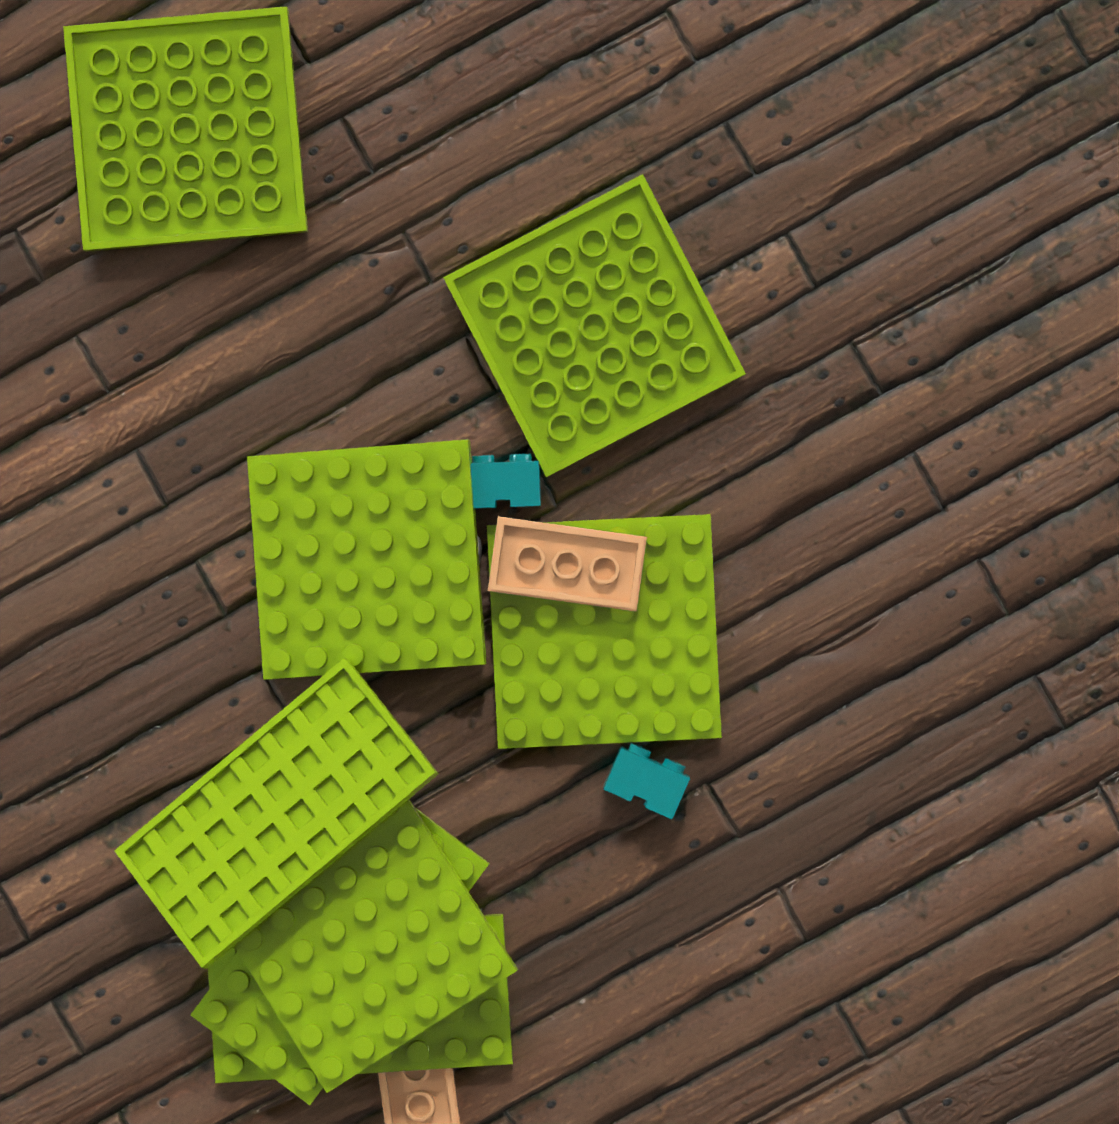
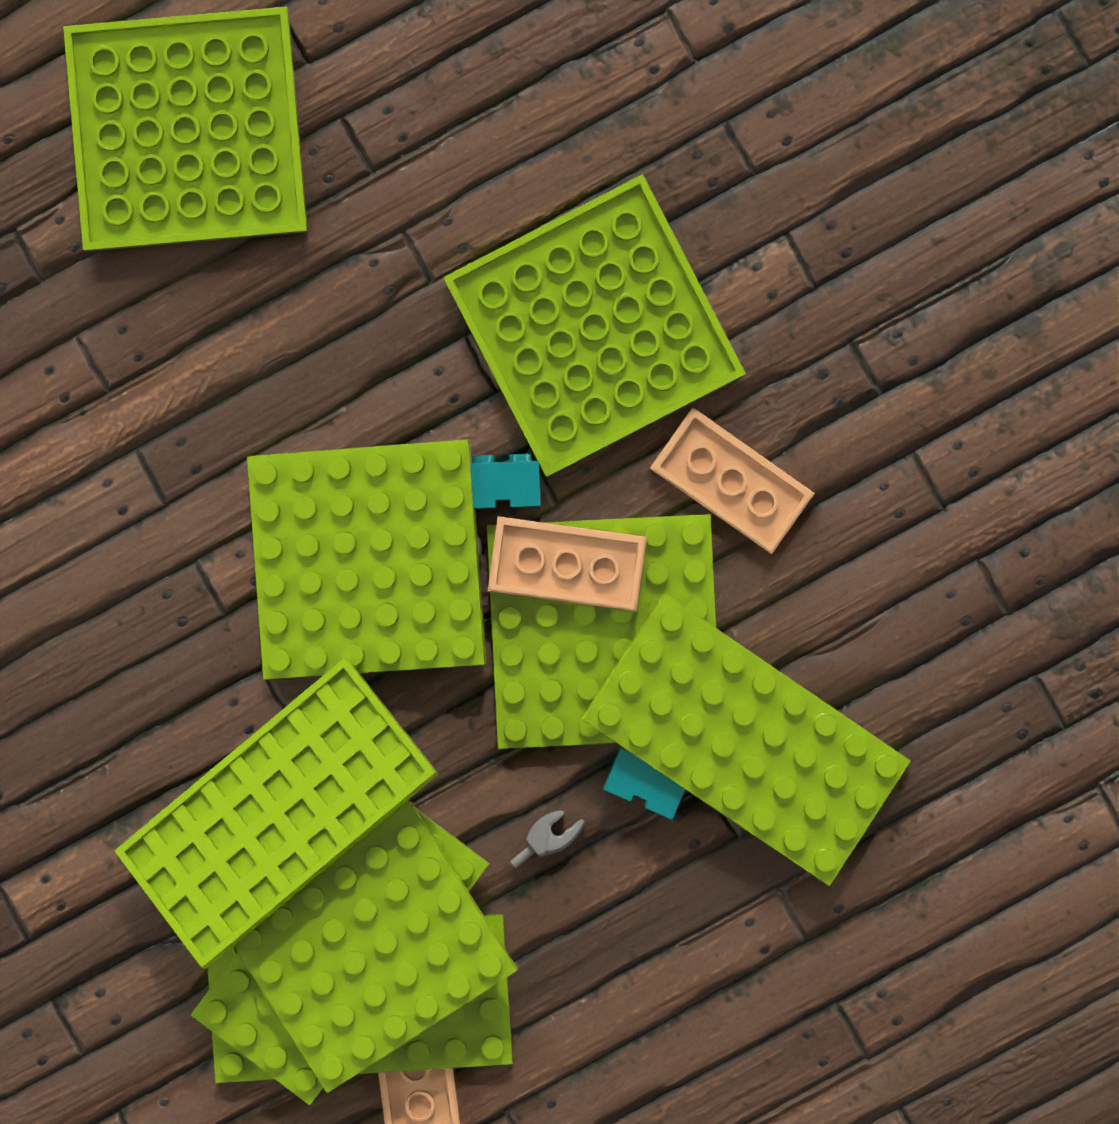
none -> light grey hand [510,810,585,868]
none -> lime plate [581,594,911,886]
none -> light nougat tile [649,407,815,554]

